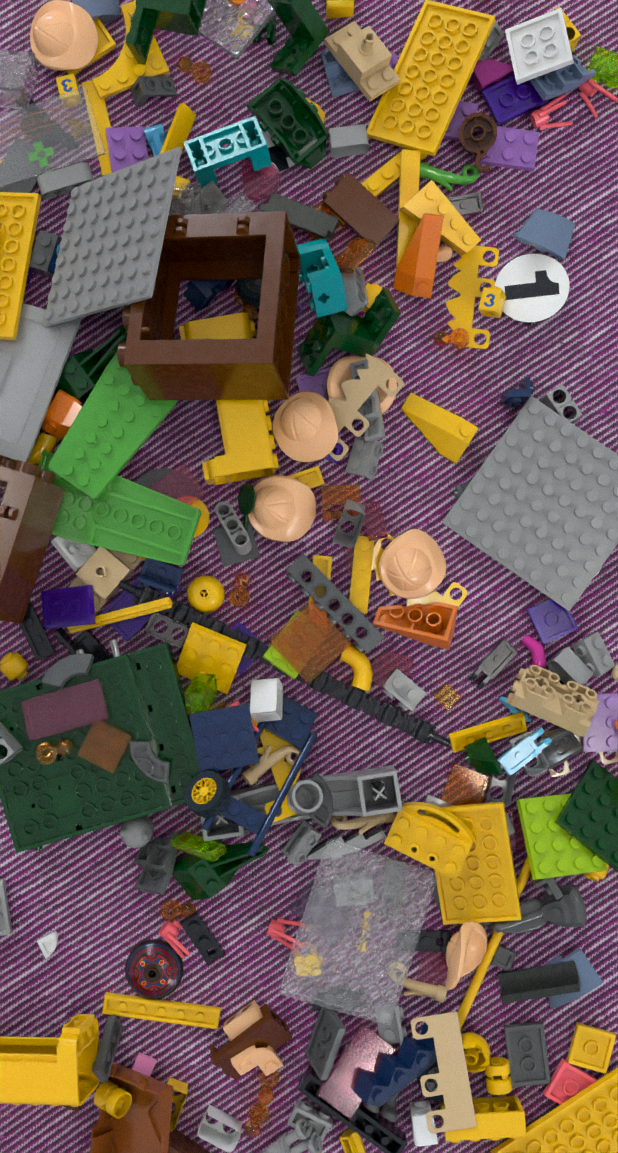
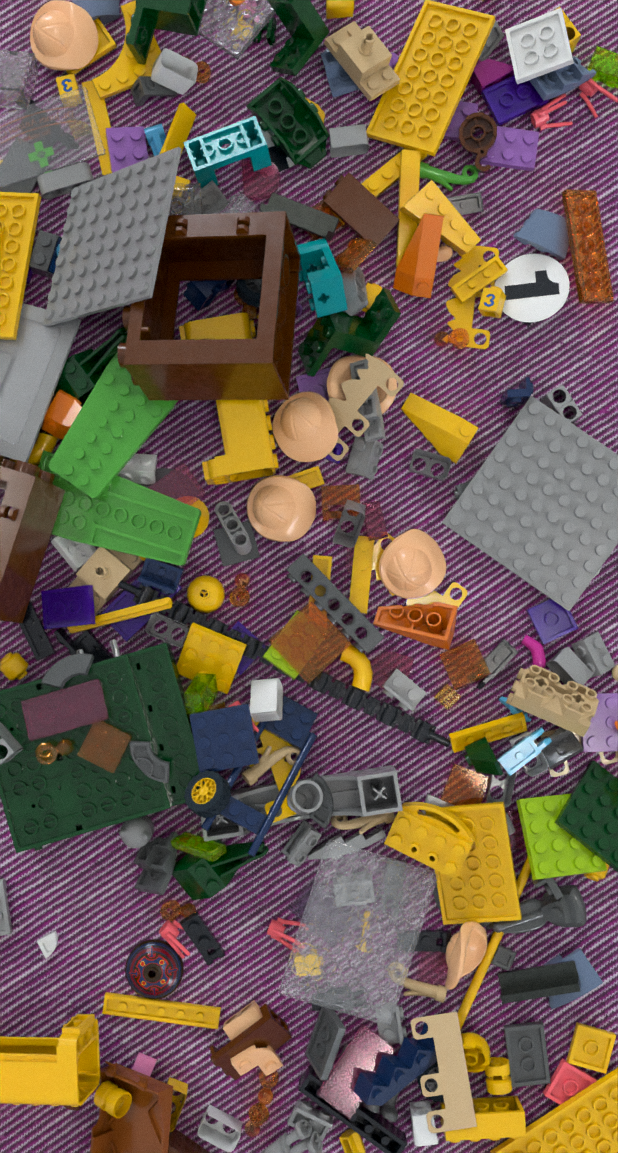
dark grey plate [92,1015,123,1082] -> none
dark green piece [238,484,255,544] -> none
none -> white bracket [117,454,157,484]
none -> white piece [151,48,198,95]
none -> light grey piece [409,448,451,481]
none -> clear orange plate [440,639,491,690]
none -> yellow plate [450,255,508,304]
none -> clear orange plate [561,189,614,304]

